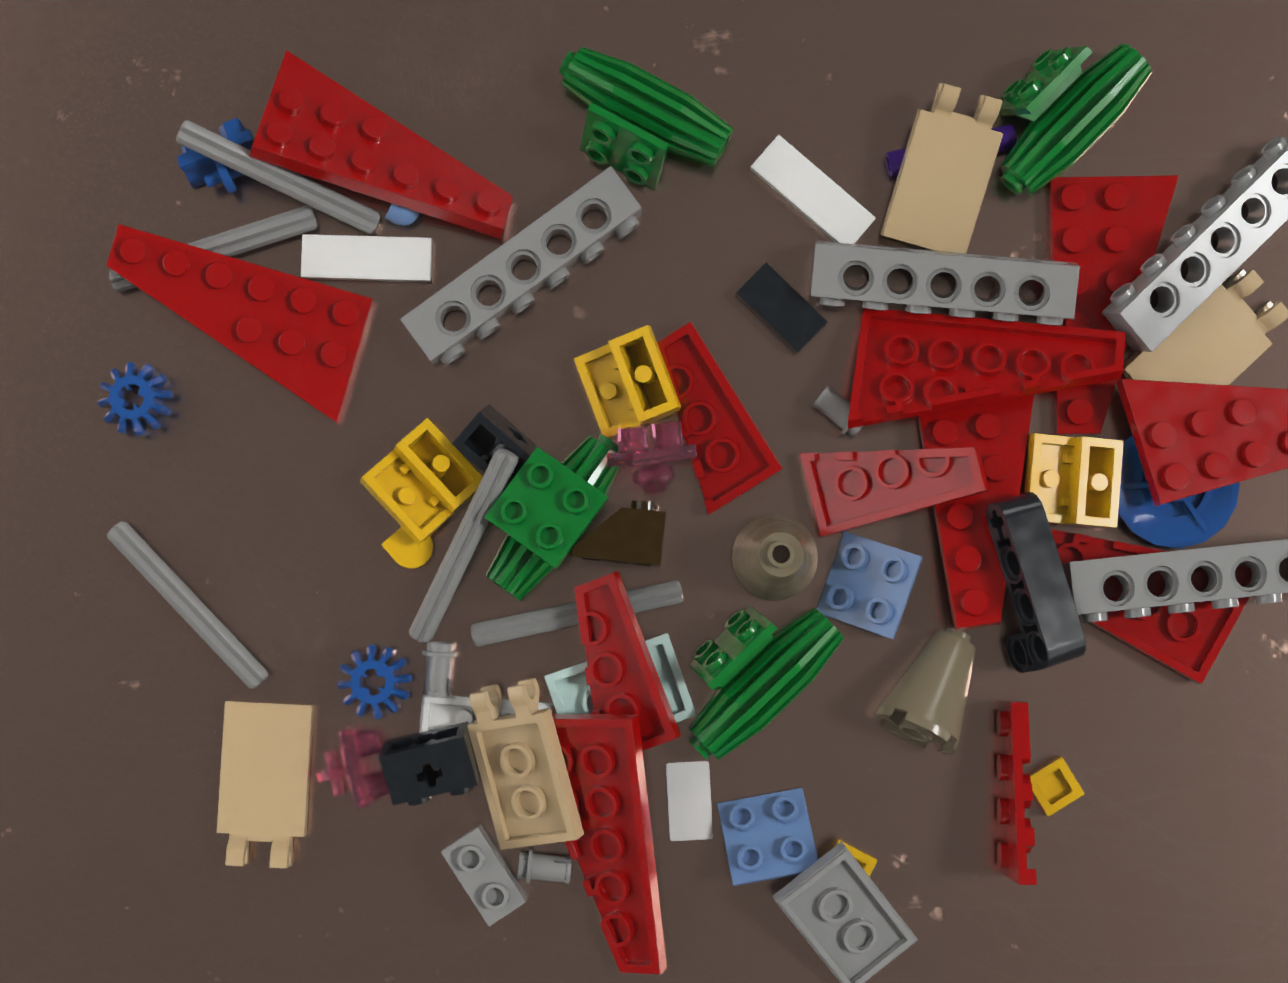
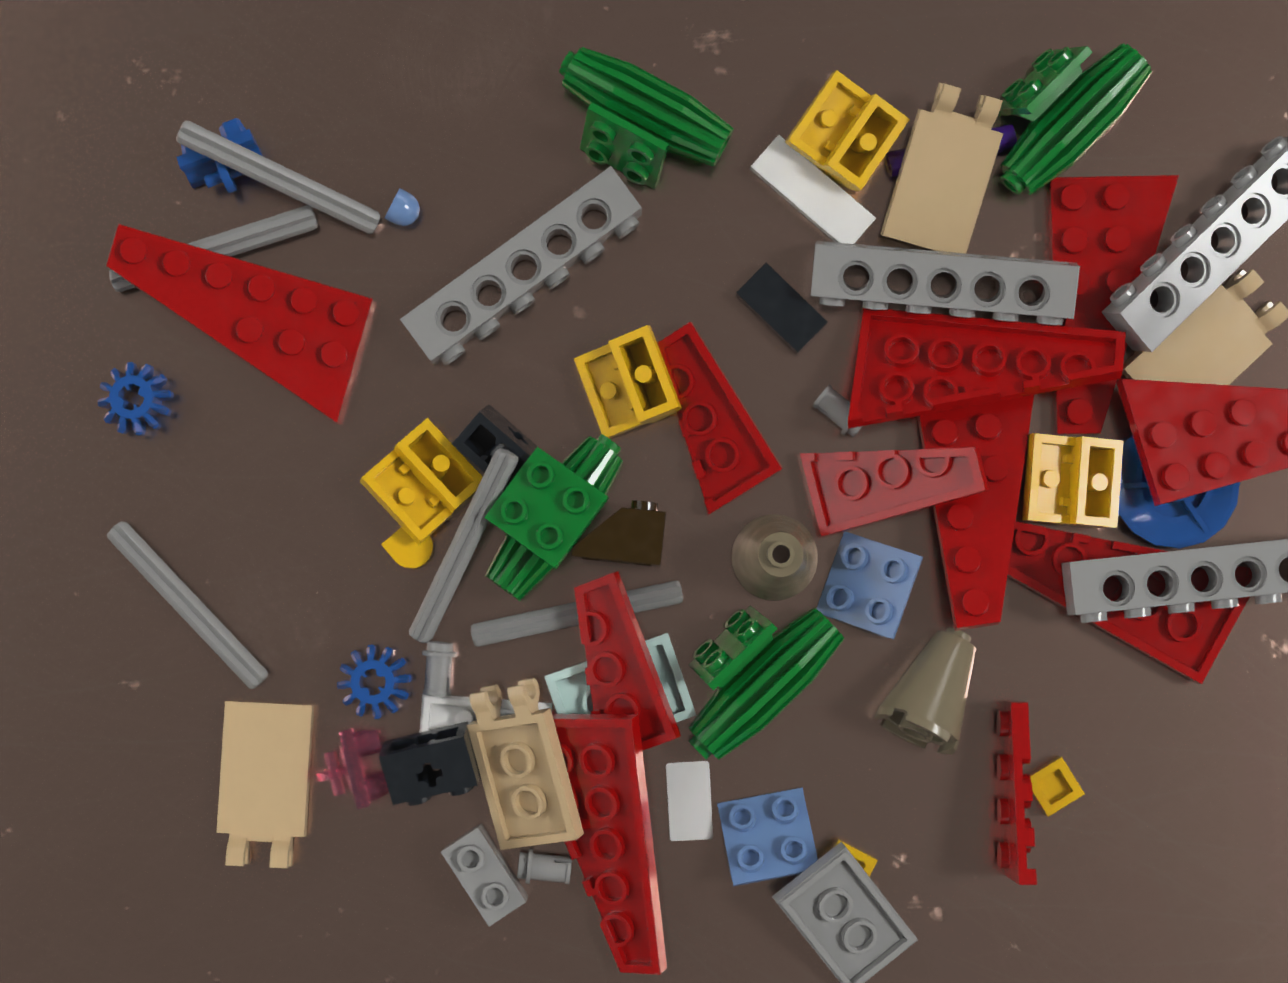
red wing [249,50,513,239] -> none
white tile [301,234,433,283] -> none
clear pink hips [607,421,697,494] -> none
black beam [986,492,1086,673] -> none
none -> yellow brick [785,70,910,191]

